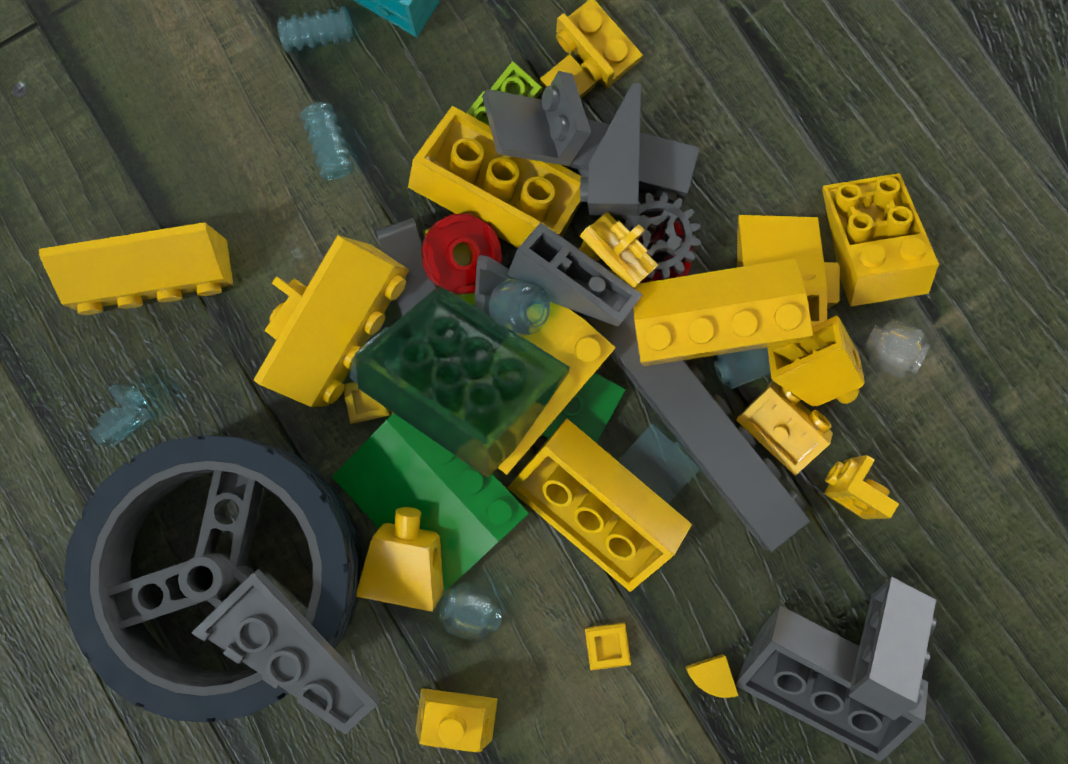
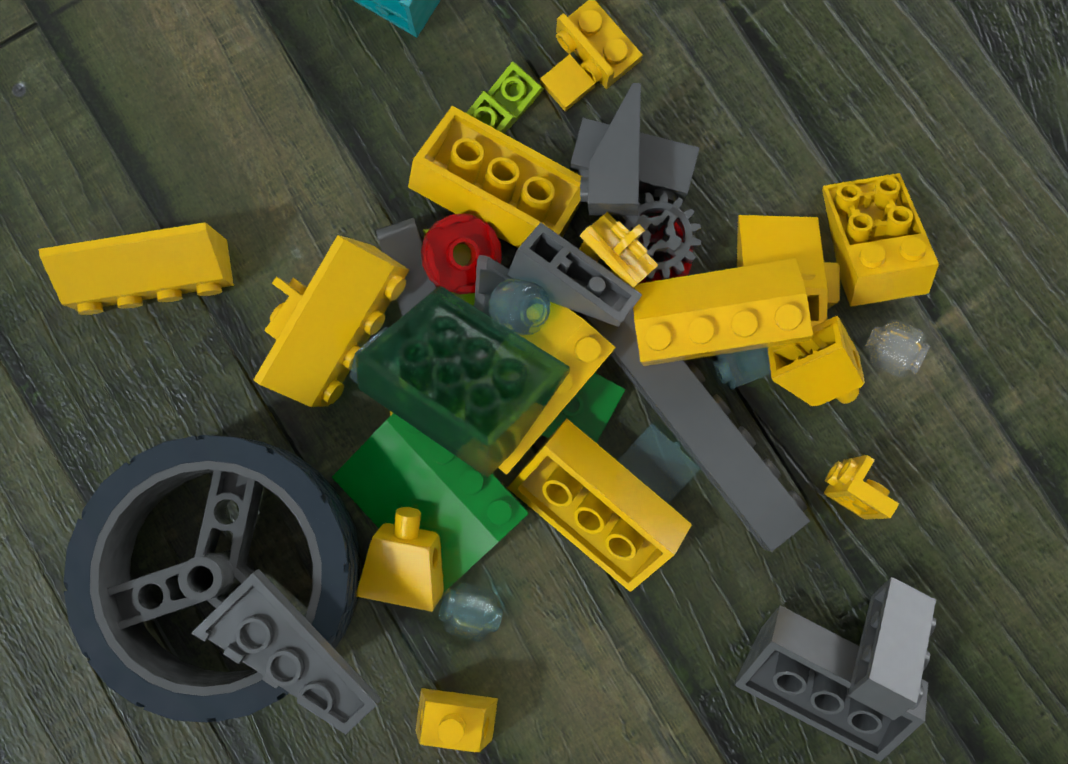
clear light blue bracket [89,383,151,447] -> none
clear light blue piece [277,6,354,53] -> none
clear light blue piece [299,102,354,180] -> none
yellow tile [343,376,390,424] -> none
dark grey bracket [482,71,591,166] -> none
yellow tile [584,622,631,670] -> none
yellow tile [685,654,738,698] -> none
yellow bracket [736,380,833,476] -> none

